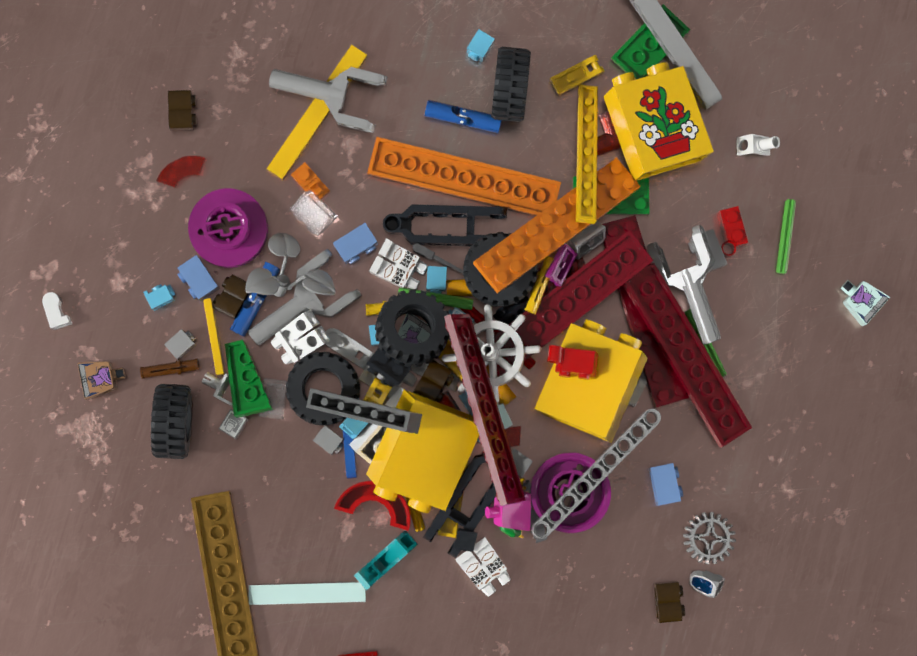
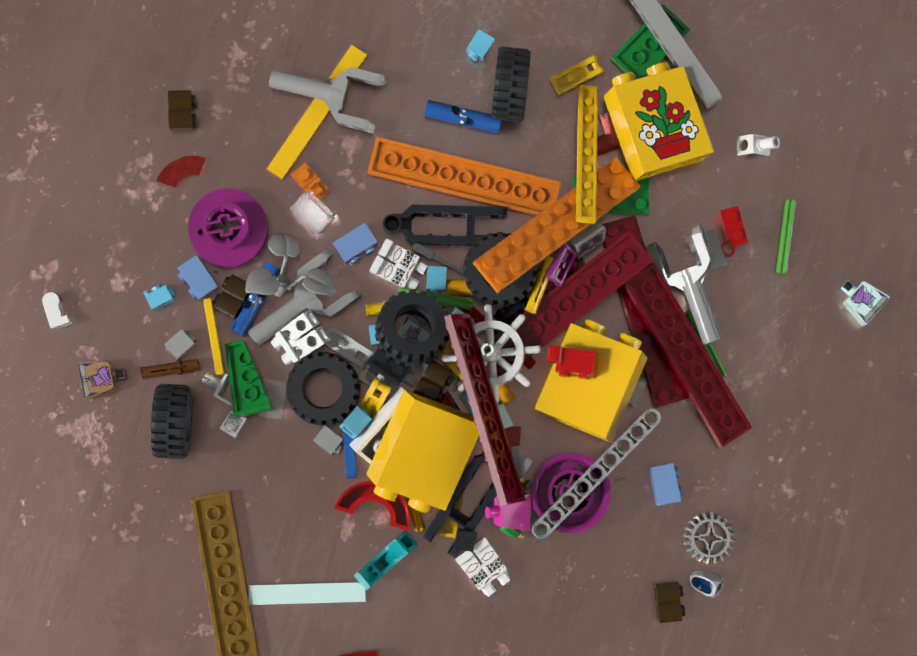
dark grey brick [306,388,422,434] -> none

